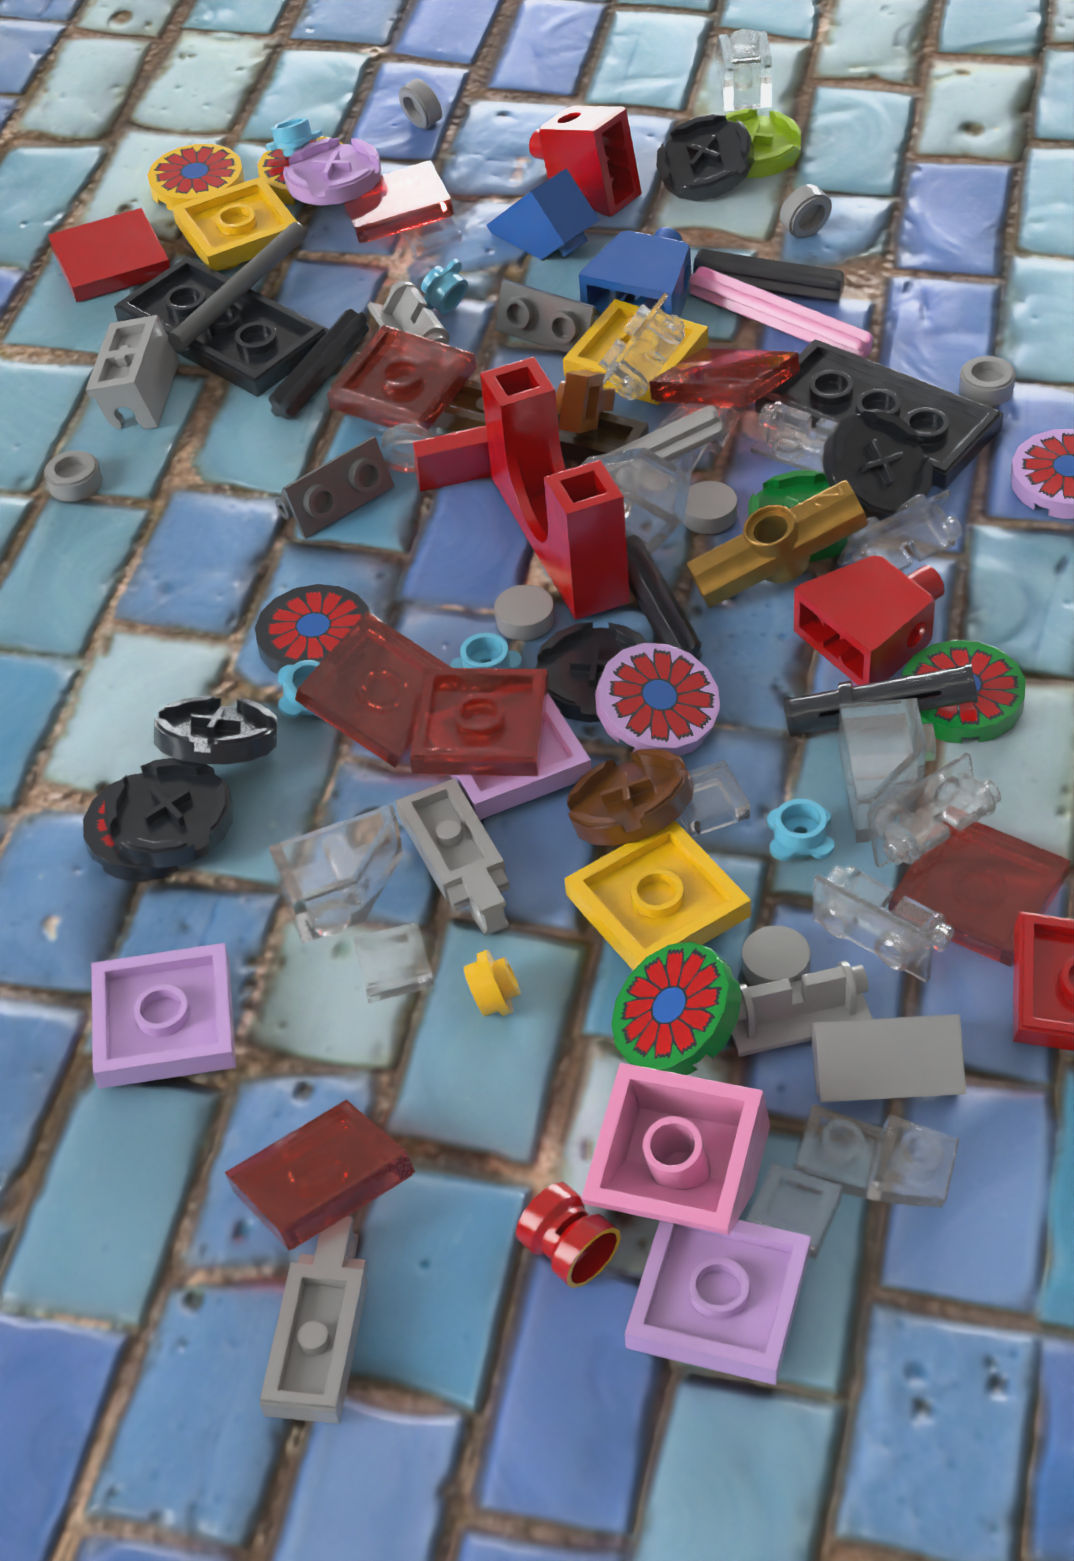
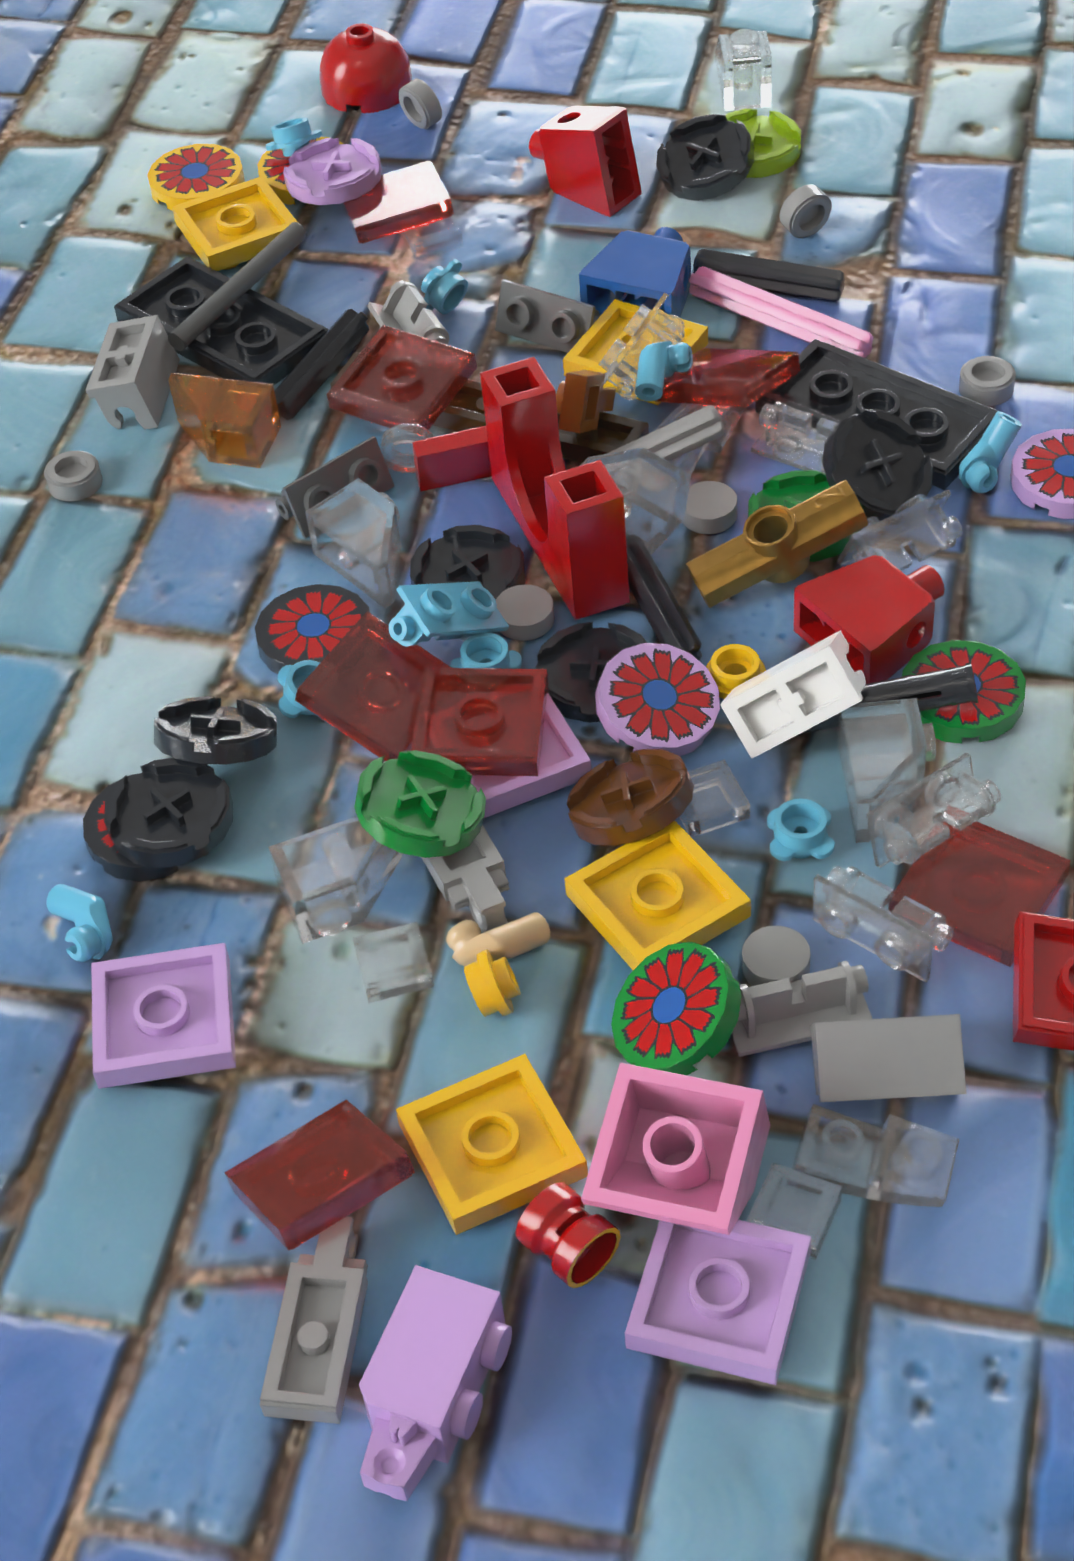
red tile [48,208,170,302] -> none
blue slope [486,168,600,260] -> none
none -> medium azure arm [46,884,113,962]
none -> clear orange slope [168,373,281,468]
none -> clear slope [305,478,401,609]
none -> red cylinder [320,23,412,113]
none -> green tile [354,750,486,858]
none -> lavender hinge [359,1265,512,1501]
none -> medium azure hinge [389,581,509,647]
none -> yellow plate [396,1054,588,1235]
none -> black tile [410,525,525,600]
none -> tan arm [446,912,550,966]
none -> medium azure arm [635,341,693,401]
none -> yellow plate [706,644,766,699]
none -> white hinge [720,630,866,759]
none -> medium azure arm [959,411,1022,493]

